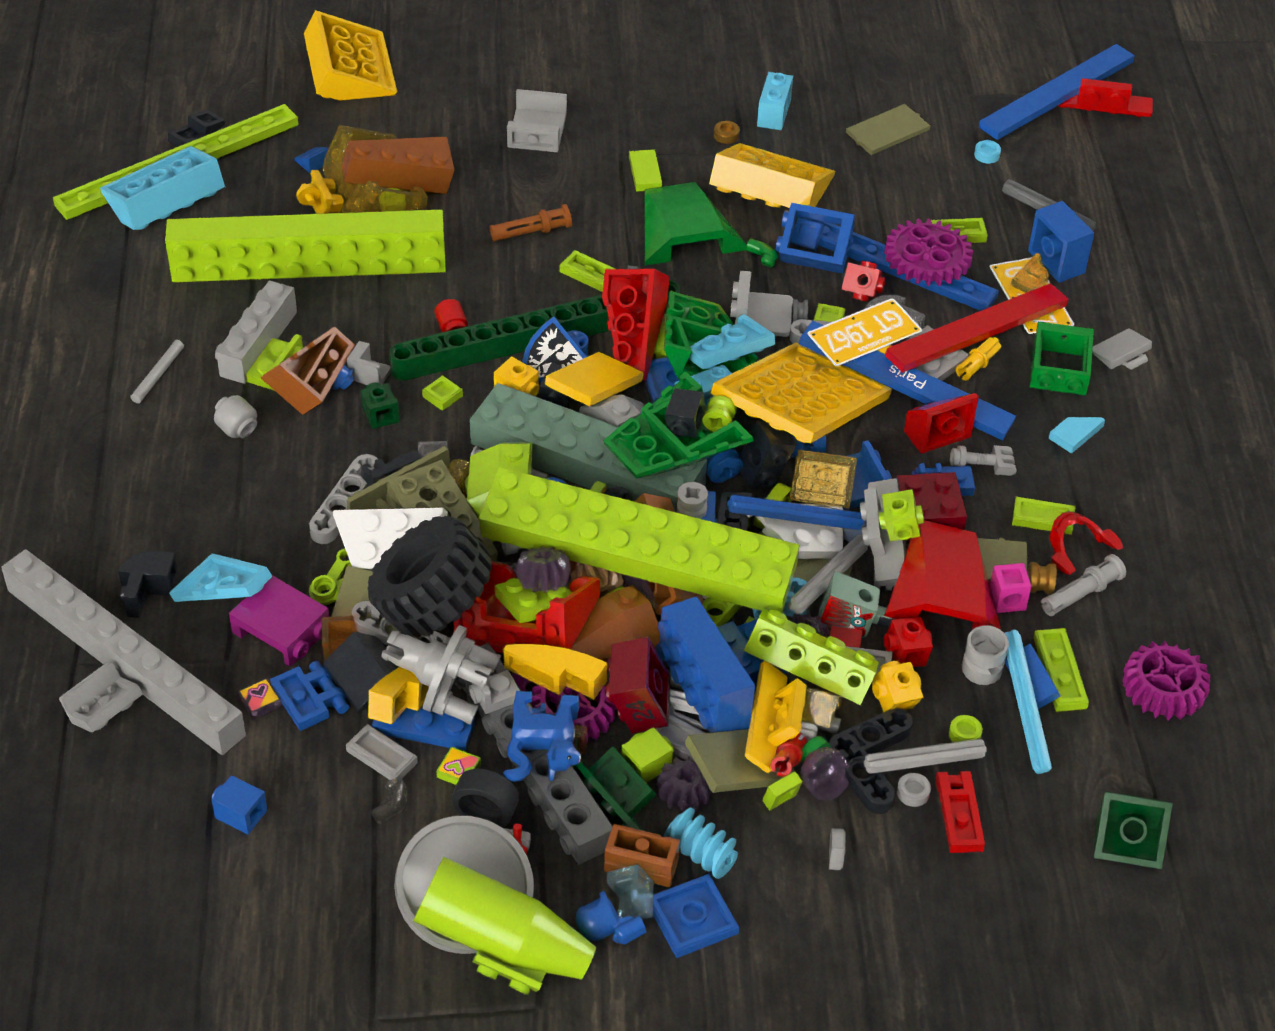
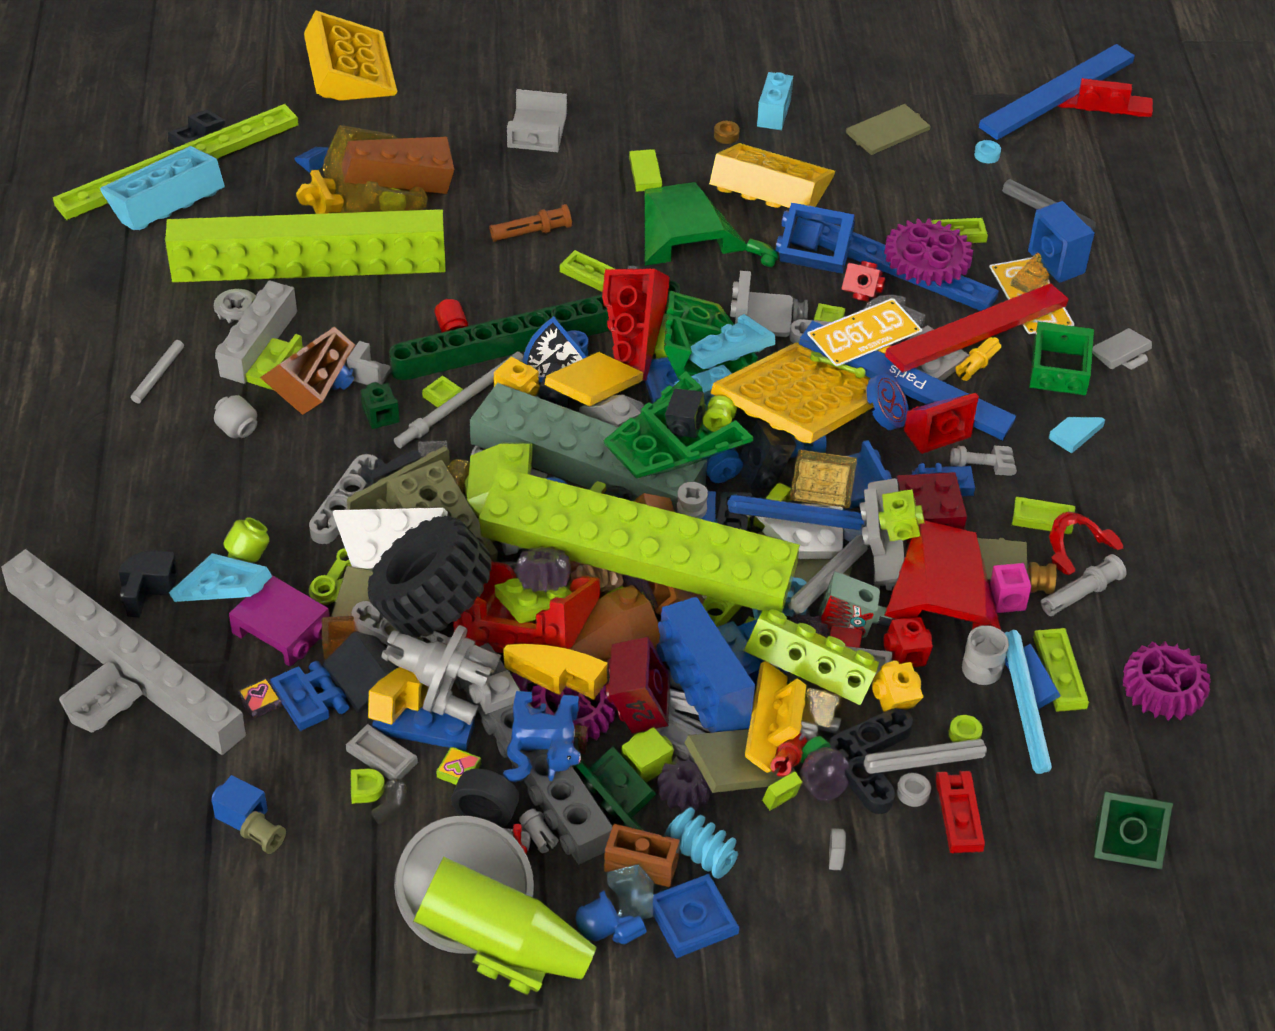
none -> light grey gear [214,289,256,323]
none -> lime head [223,517,269,563]
none -> olive bush [240,811,286,854]
none -> lime tile [351,769,385,804]
none -> light grey bar [394,352,523,448]
none -> light grey pin [519,809,558,853]
none -> lime hinge [810,352,866,379]
none -> blue tile [866,373,909,430]

